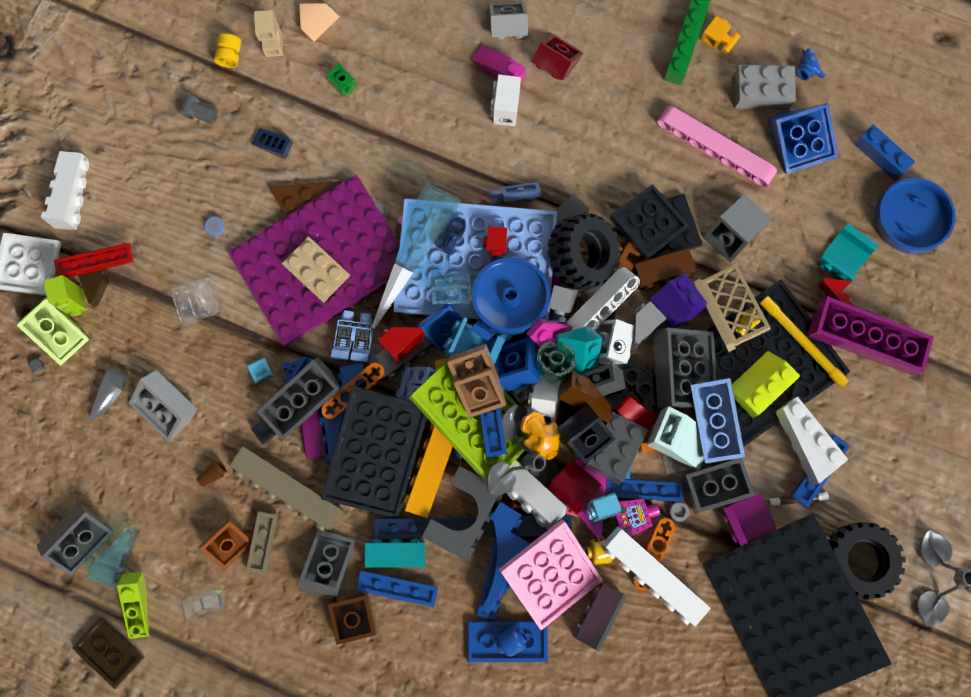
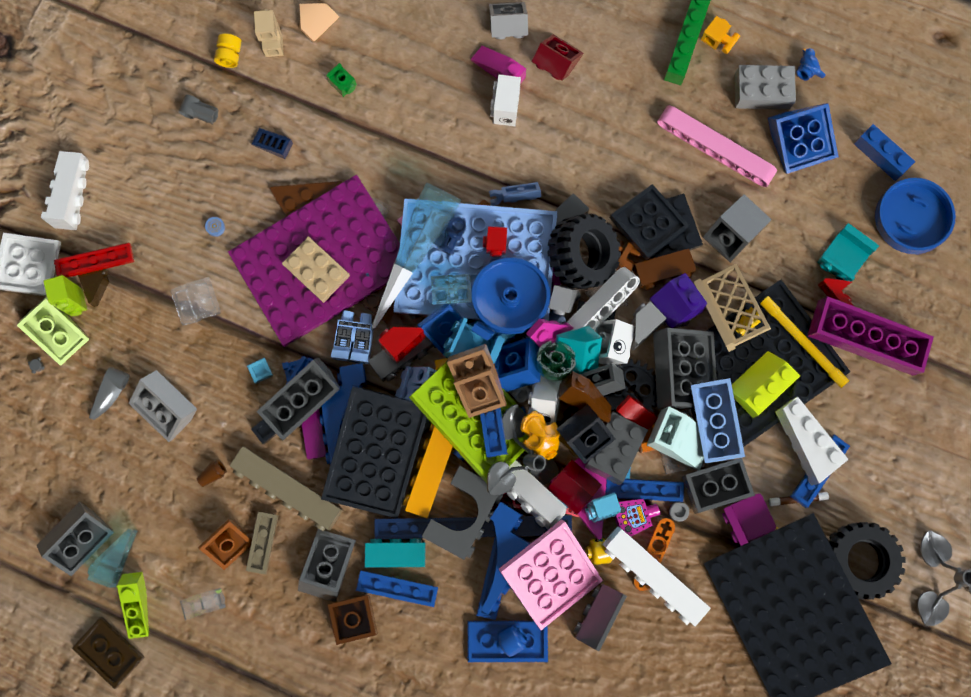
orange beam [322,363,385,420] -> none

